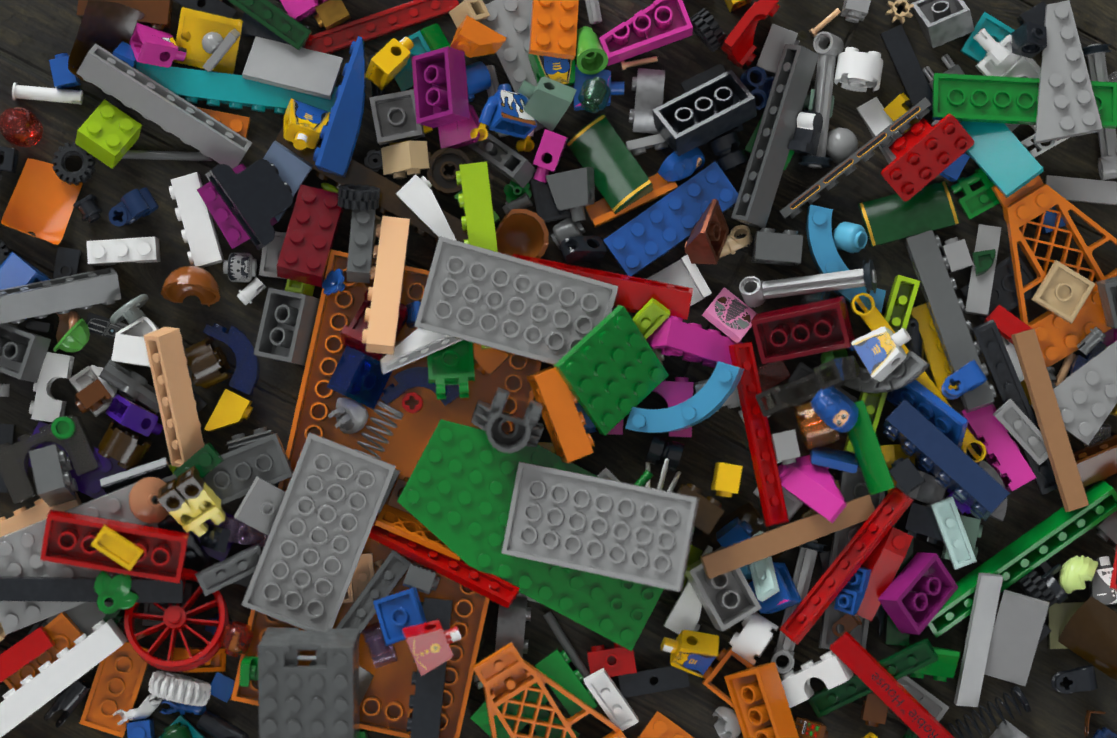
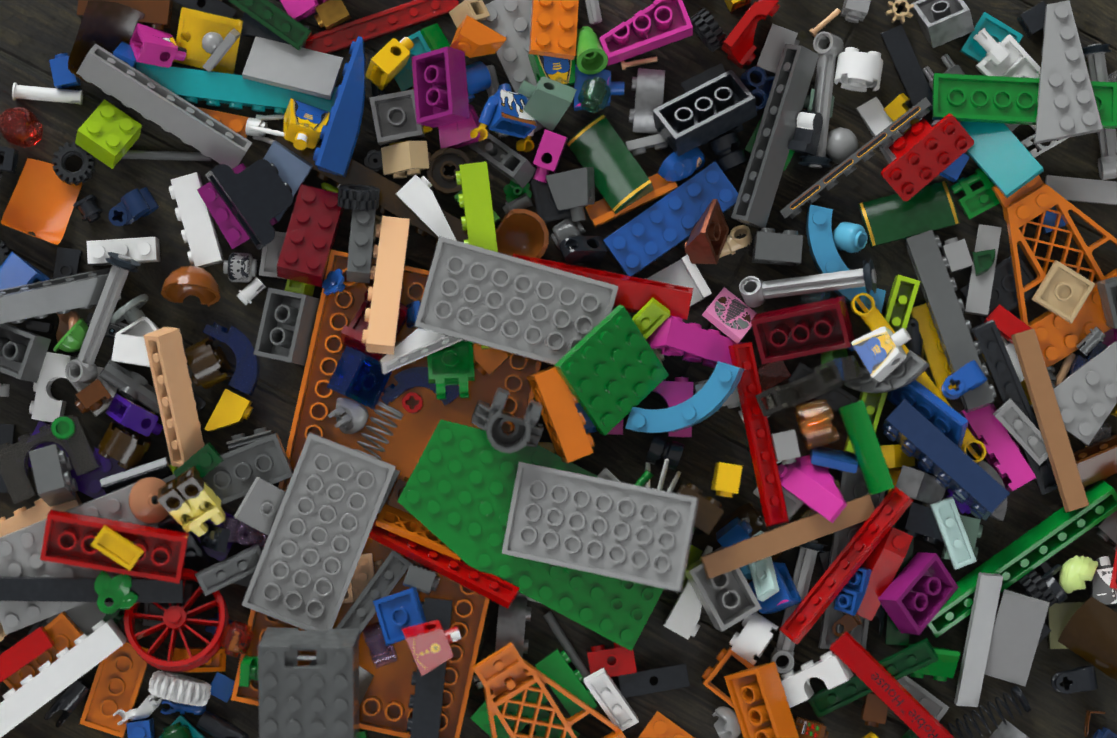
yellow torso [661,630,719,678] -> none
blue piece [811,387,859,433] -> none
black brick [889,457,926,495] -> none
black brick [1012,21,1047,59] -> none
none -> light grey piece [65,252,140,384]
none -> white plant [245,114,284,145]

